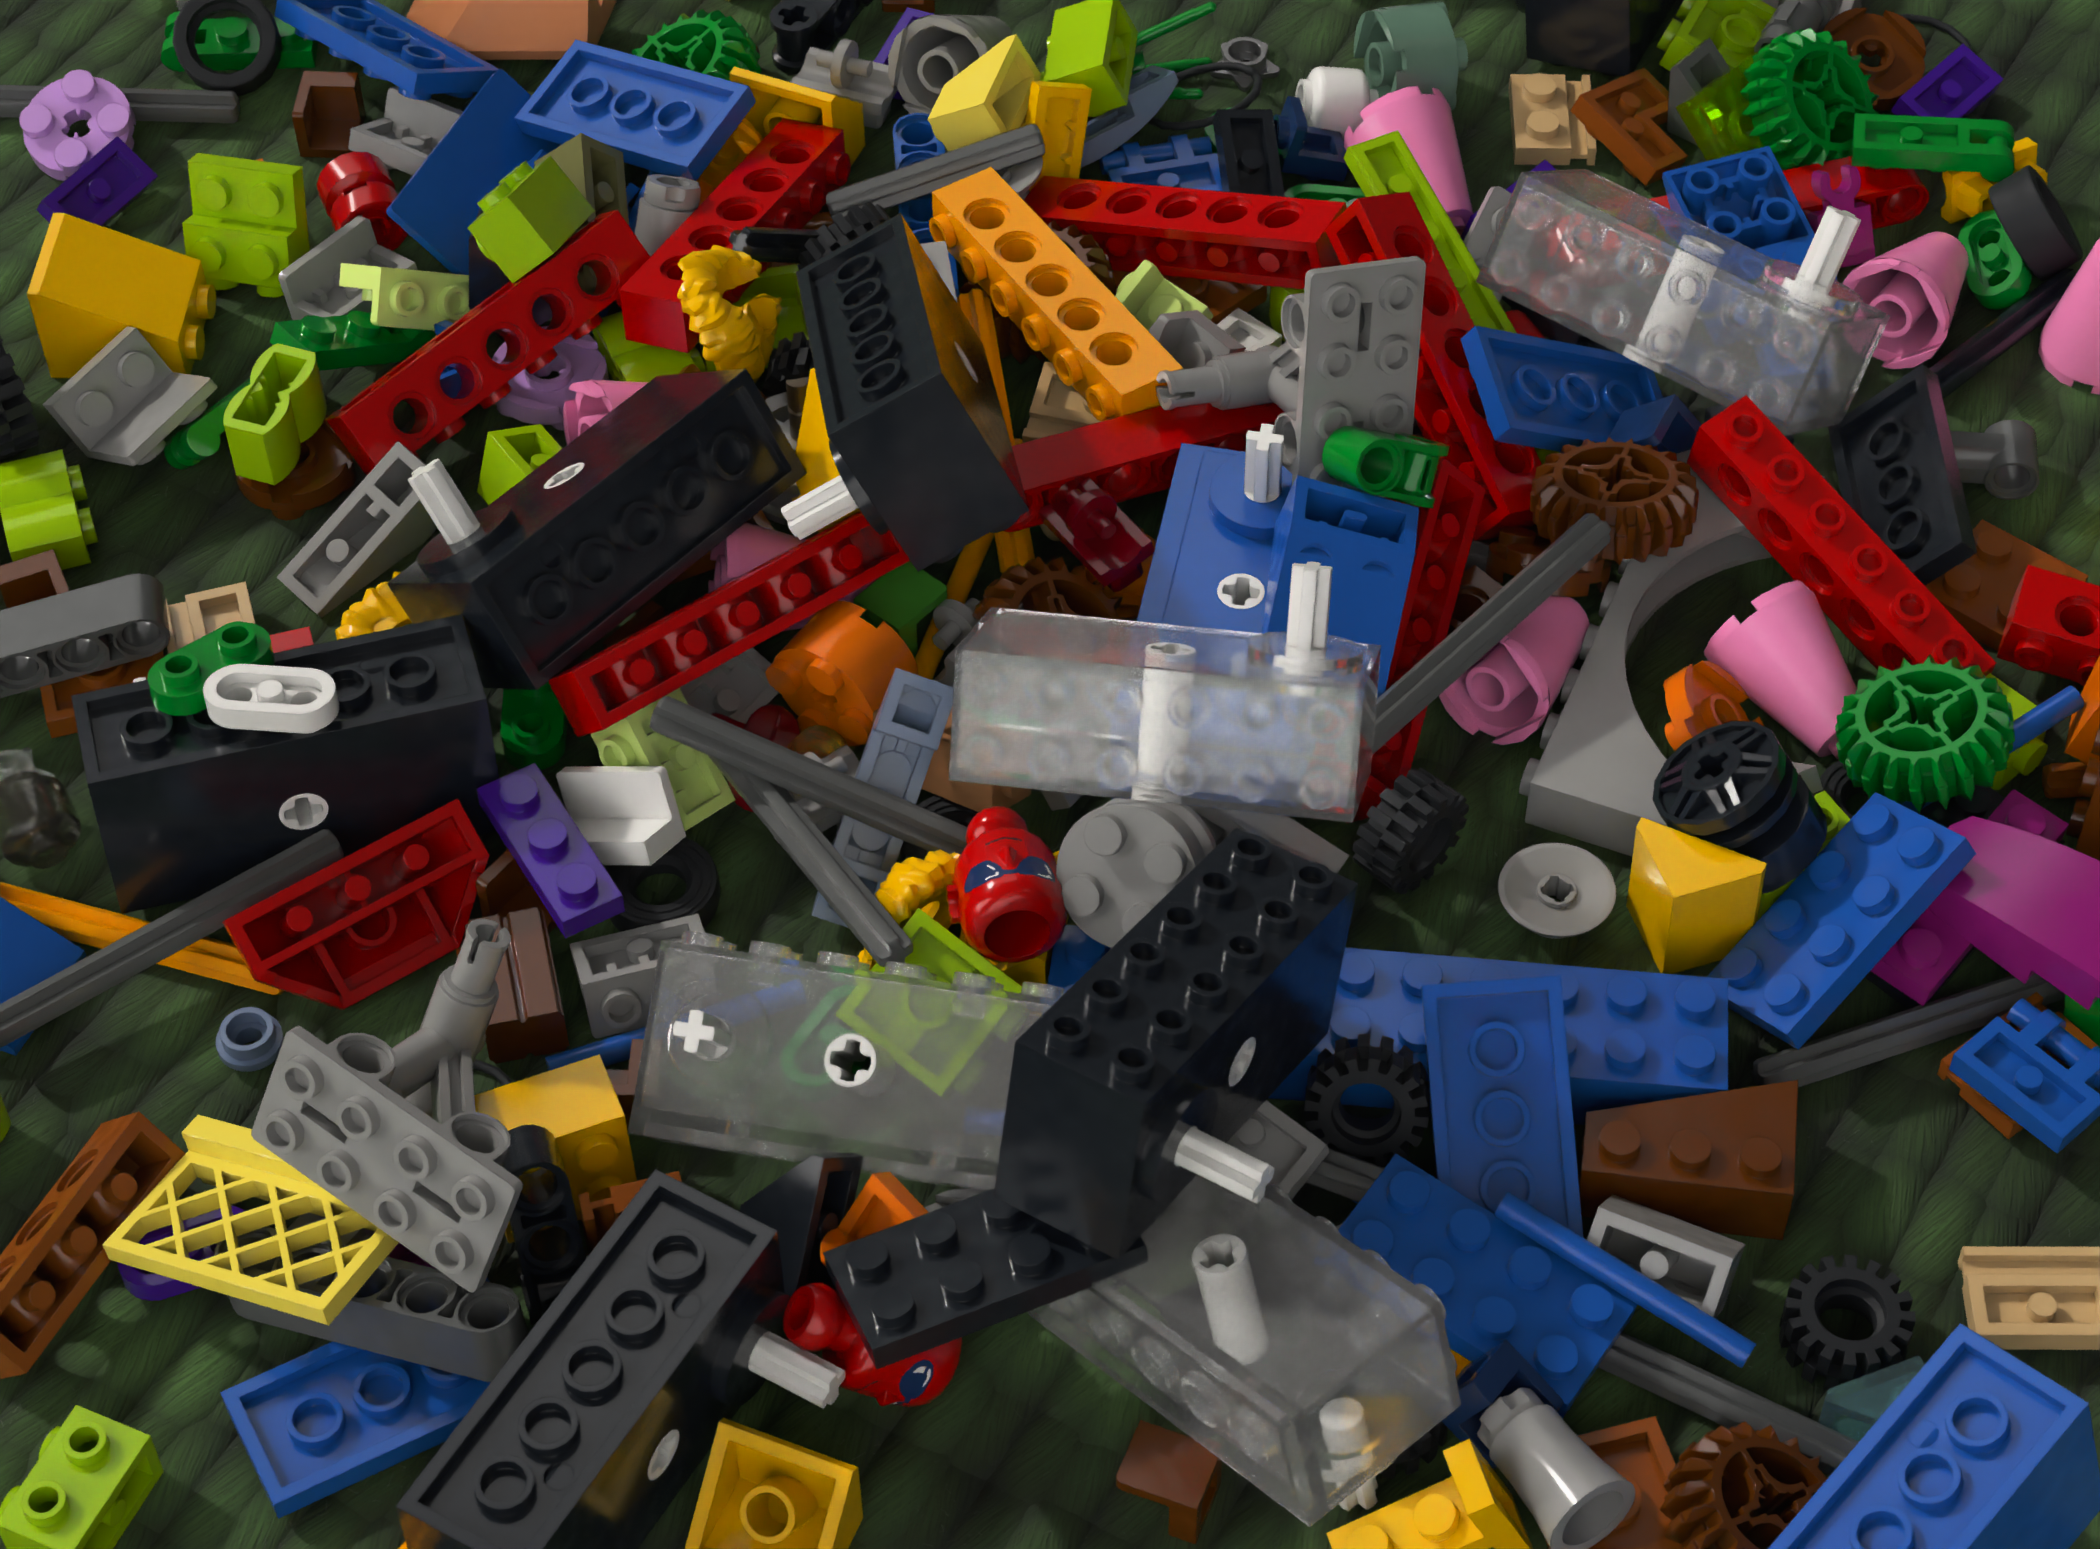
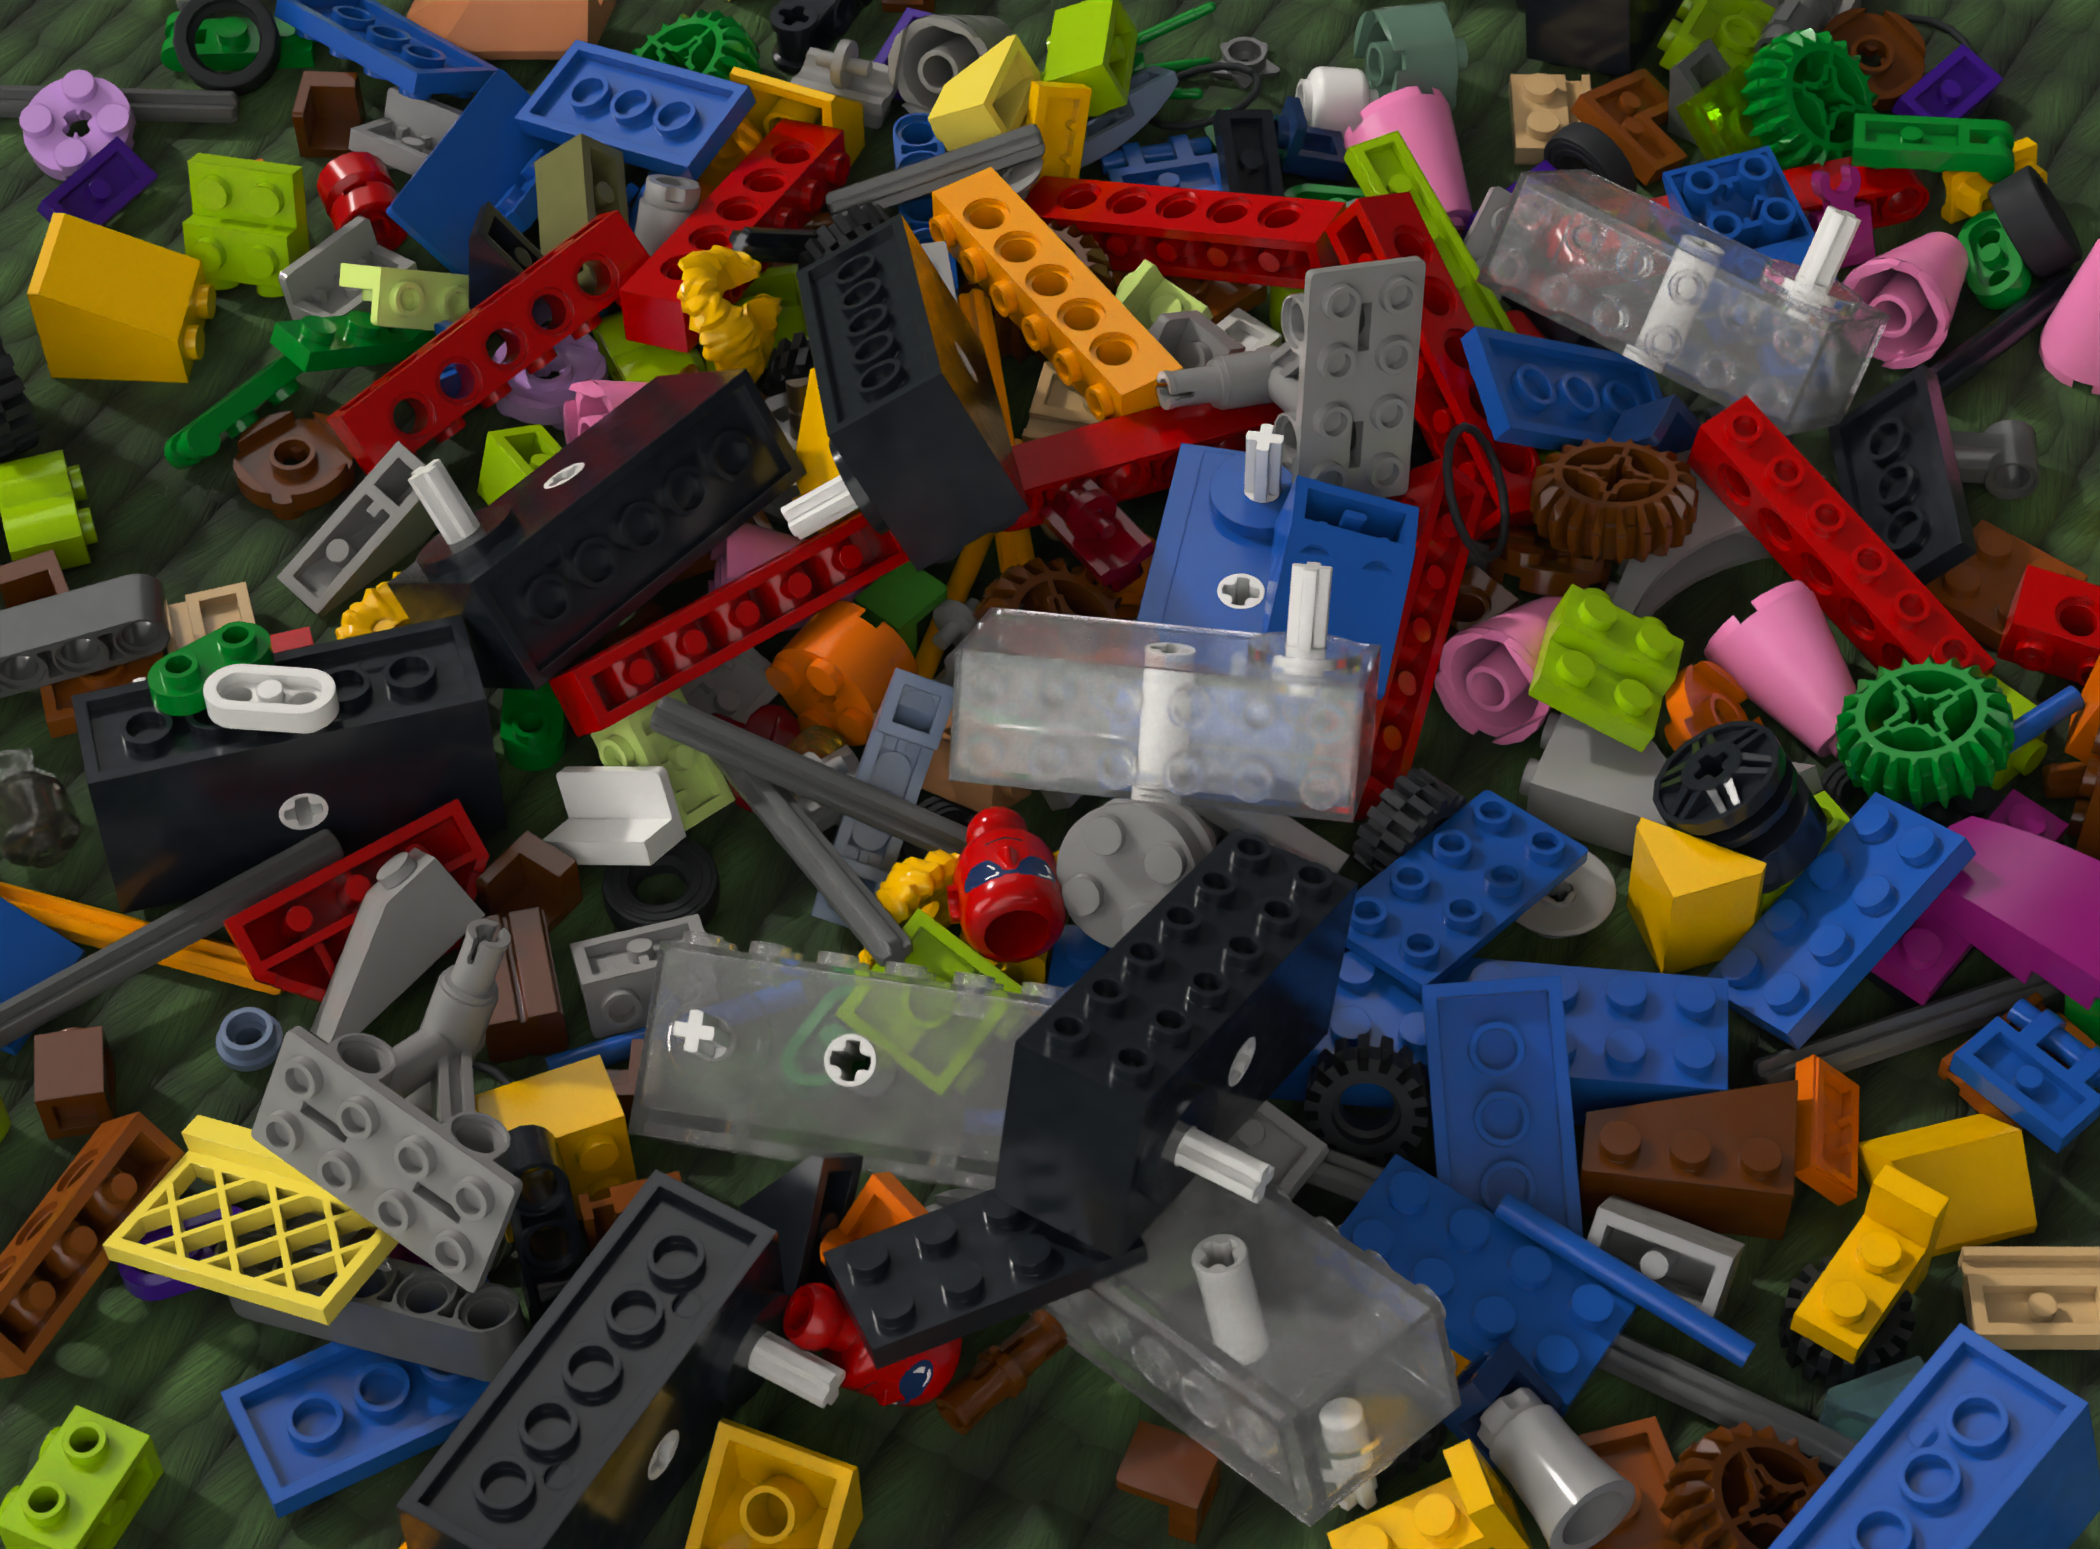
light grey bracket [42,326,217,466] -> none
lime brick [223,343,327,485] -> none
lime brick [467,155,595,283] -> none
dark purple plate [477,763,625,939] -> none
green piece [1322,426,1450,508] -> none
dark grey axle [1334,513,1611,766] -> none
none -> reddish brown brick [34,1026,117,1140]
none -> light grey slope [310,847,485,1044]
none -> reddish brown pin [935,1309,1068,1435]
none -> blue bracket [1345,790,1588,994]
none -> black piece [1443,422,1510,562]
none -> lime plate [1528,584,1684,753]
none -> black tyre [1544,122,1637,213]
none -> yellow bracket [1790,1164,1950,1365]
none -> orange plate [1795,1054,1860,1206]
none -> yellow slope [1858,1114,2037,1257]

